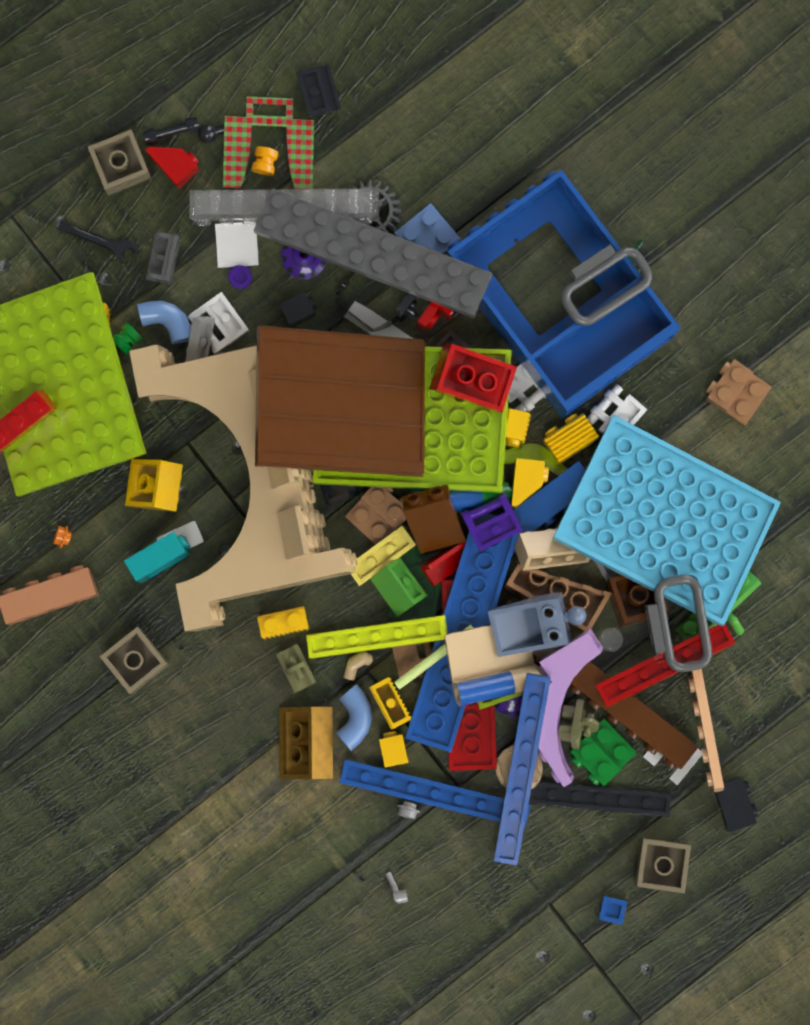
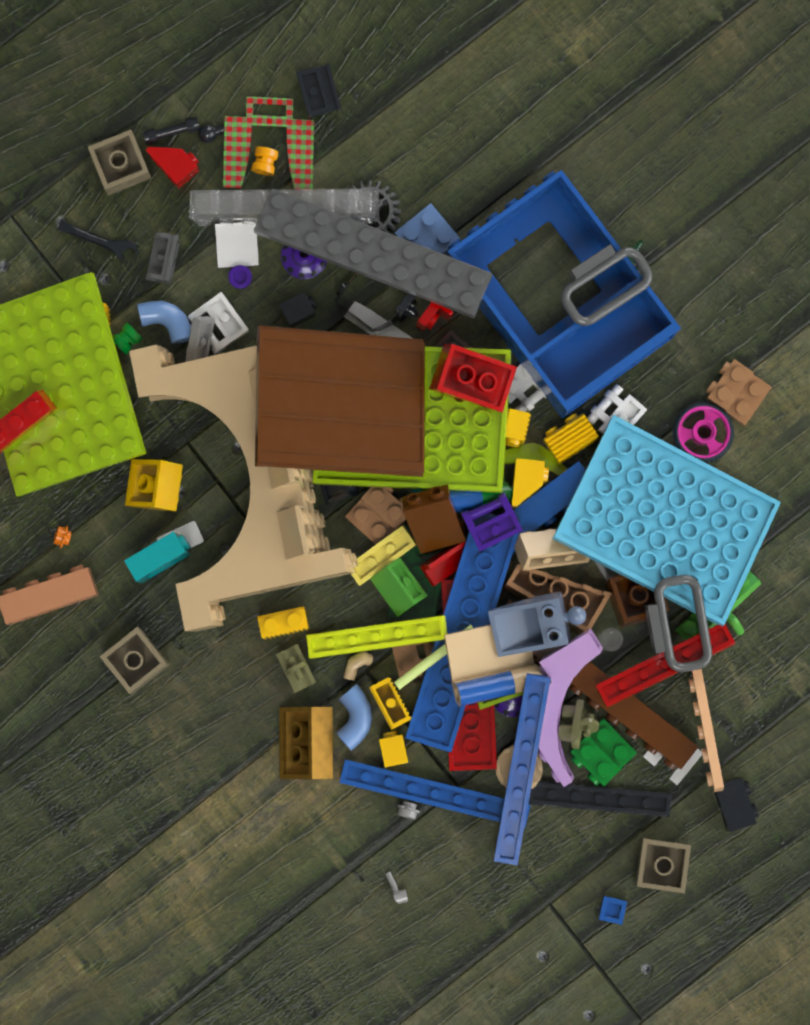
none -> dark pink wheel [673,402,734,463]

